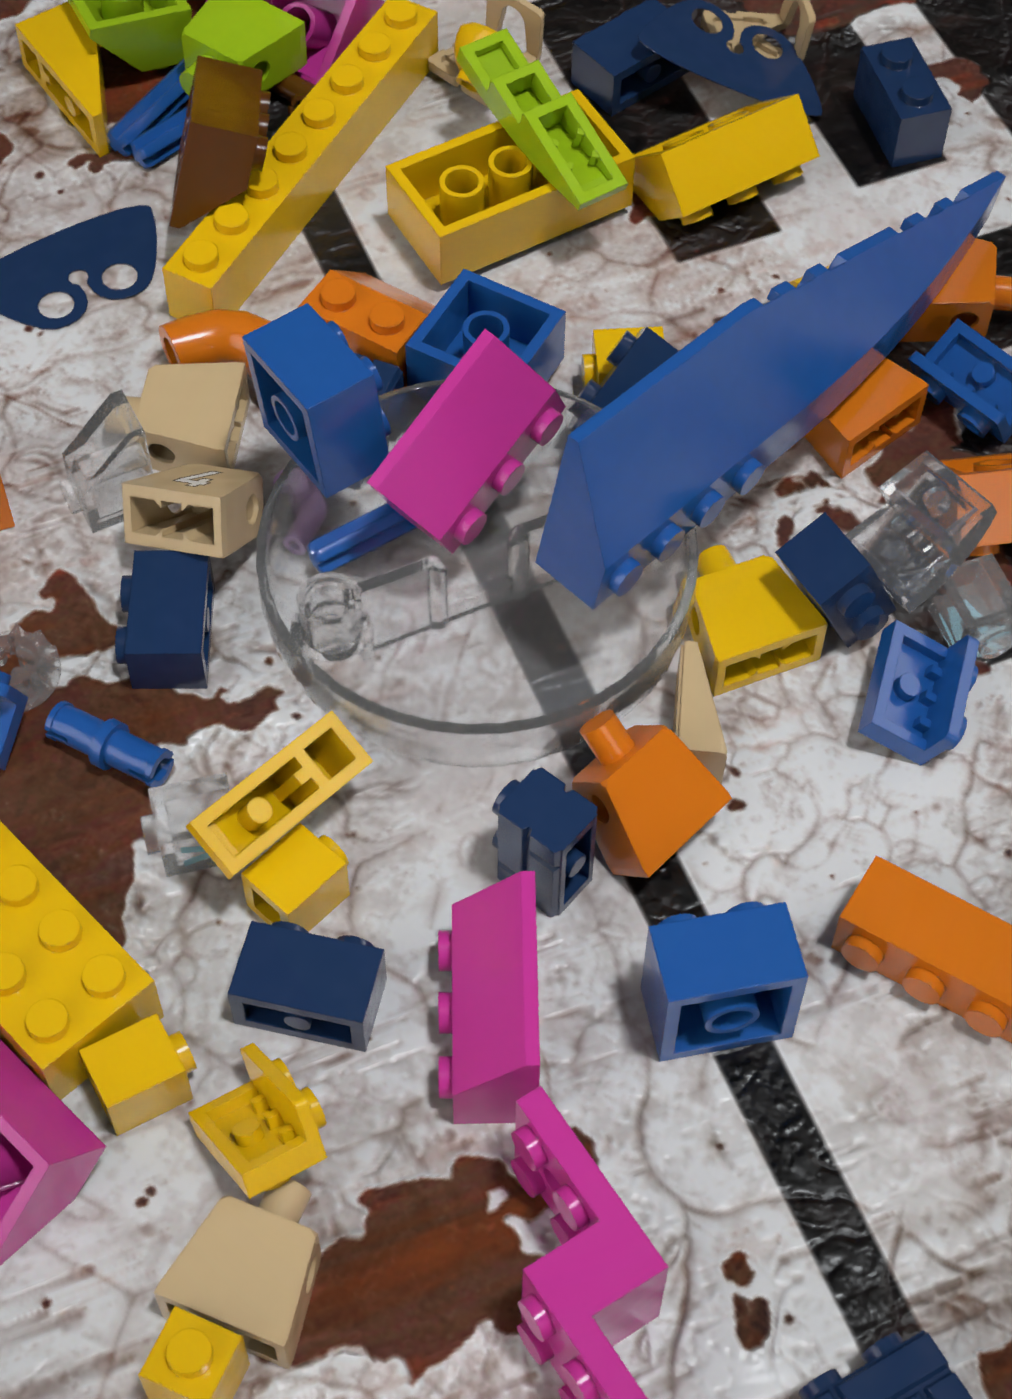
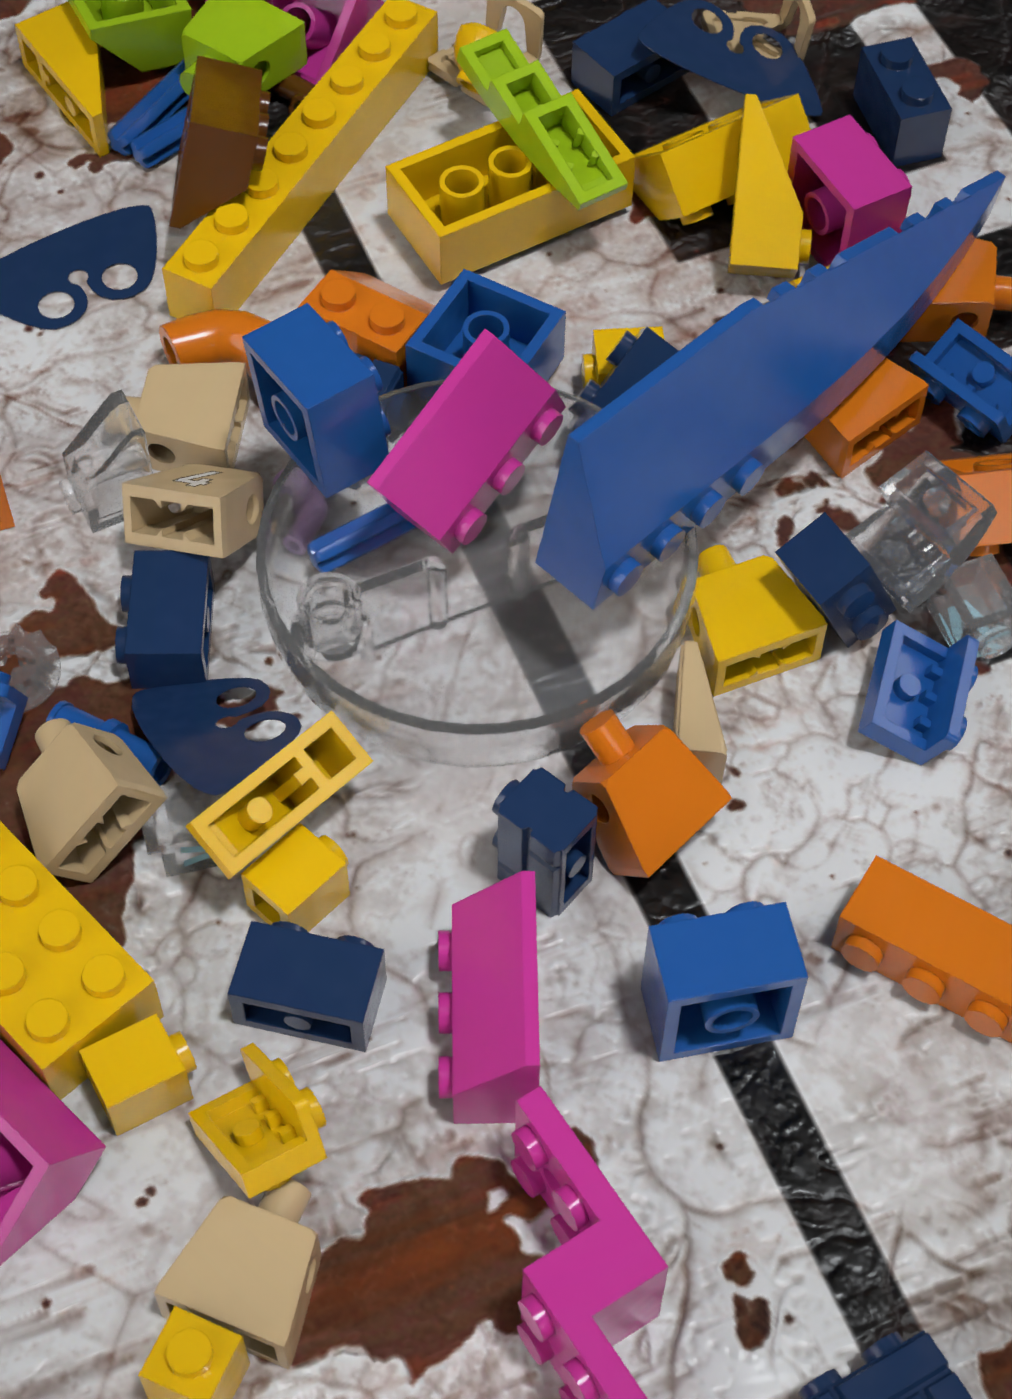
none -> tan torso [17,718,167,883]
none -> dark blue piece [132,678,302,796]
none -> yellow slope [728,94,812,279]
none -> dark pink brick [787,115,912,267]

